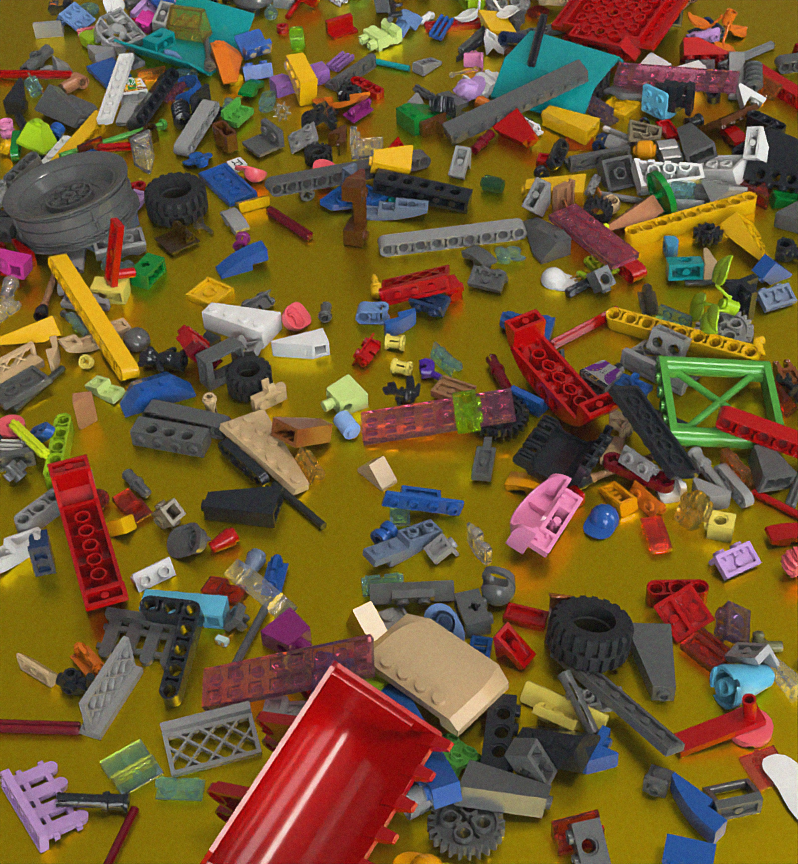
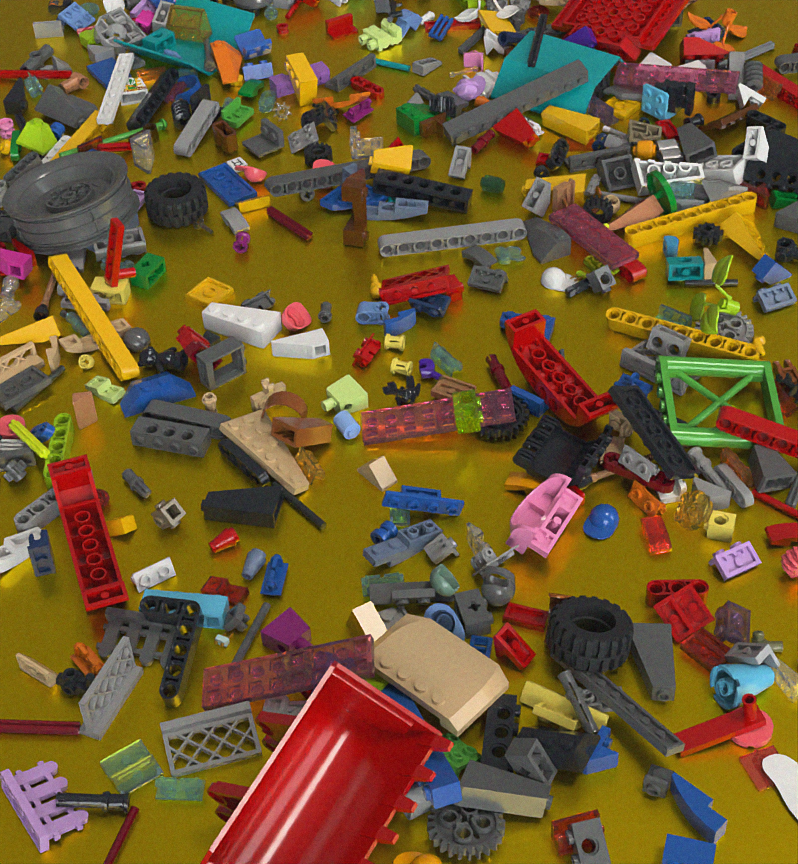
clear red slope [112,488,152,524] -> none
light grey slope [116,103,139,126] -> none
dark brown hinge [155,220,200,255] -> none
dark grey piece [167,522,211,558] -> none
blue plate [182,152,212,168] -> none
blue slope [216,240,268,279] -> none
clear slope [224,558,297,618] -> none
black tyre [225,355,273,403] -> none
light grey bracket [236,335,264,357] -> none
clear neon green gear [289,26,306,51] -> none
medium lavender tile [326,51,354,72] -> none
reddish brown slope [327,125,347,155] -> none
black gear [337,84,362,106] -> none
black piece [456,32,485,62] -> none
dark grey hinge [471,437,496,482] -> none
axle [550,306,619,349] -> none
torso [579,360,625,395] -> none
light orange slope [598,481,638,517] -> none
clear smoke hinge [637,283,660,316] -> none
dark grey tile [702,778,763,820] -> none
red slope [720,125,746,146] -> none
black bracket [723,274,758,320] -> none
none -> dark orange piece [261,391,308,418]
none -> sand green hair [429,564,460,597]
none -> light grey hinge [470,545,519,577]
none -> dark purple slope [563,26,598,49]

